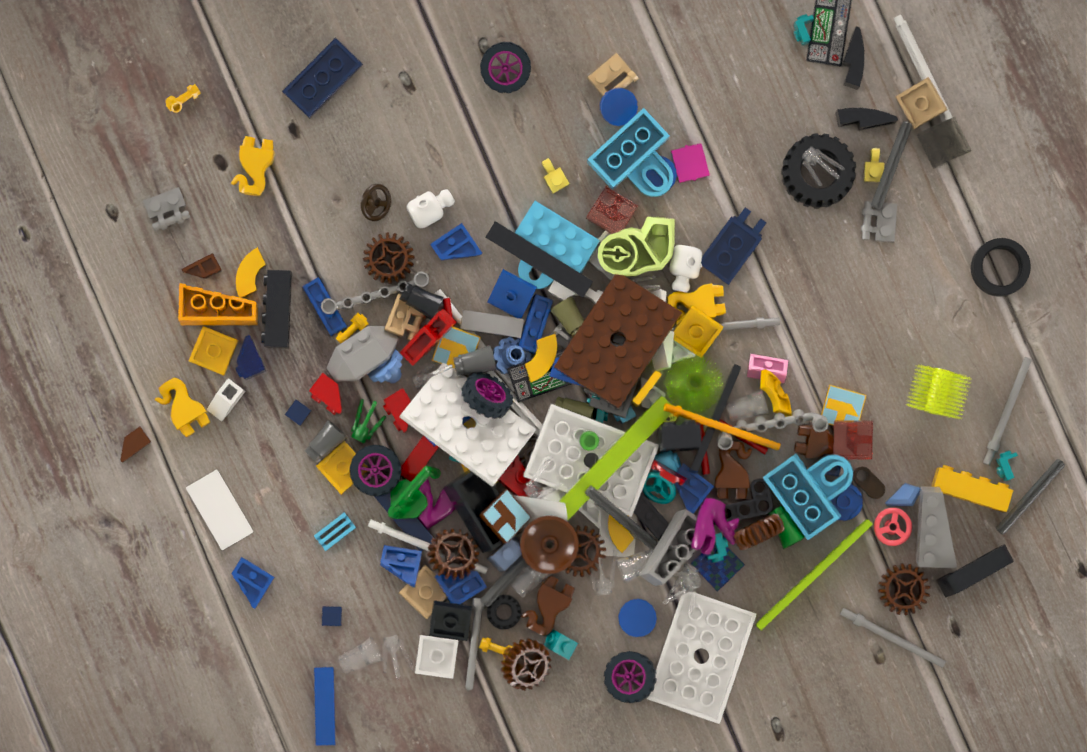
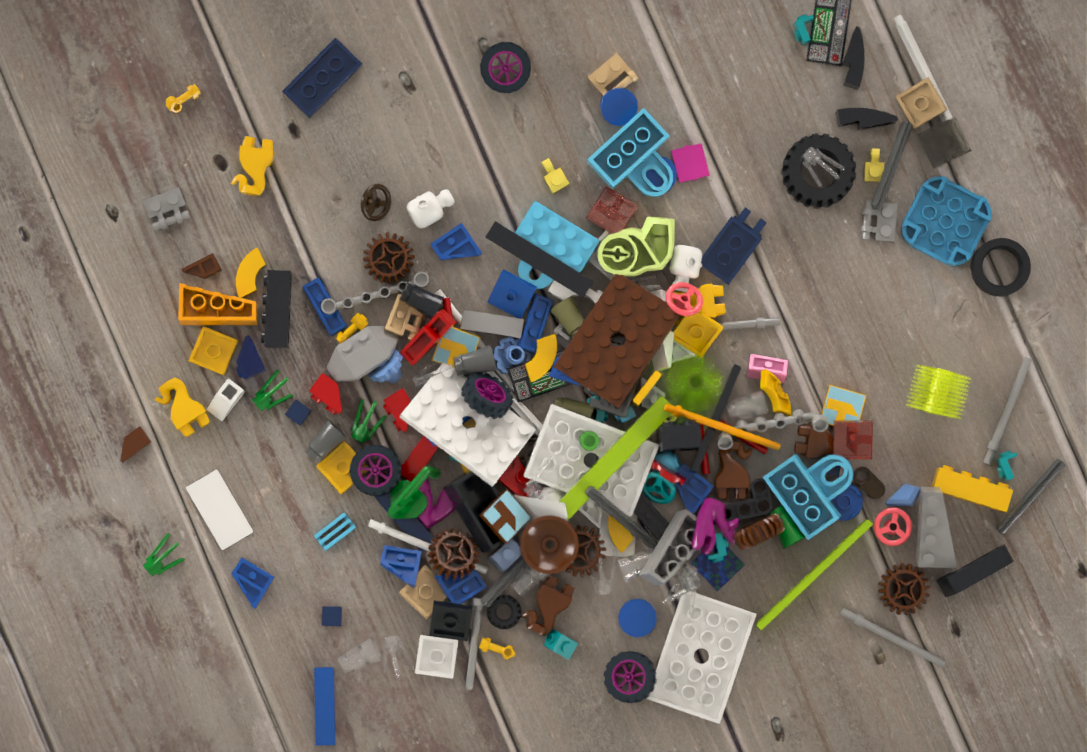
reddish brown gear [500,638,552,691] -> none
none -> green plant [143,533,184,576]
none -> green plant [252,369,293,411]
none -> coral piece [666,282,703,316]
none -> dark azure tile [901,176,992,267]

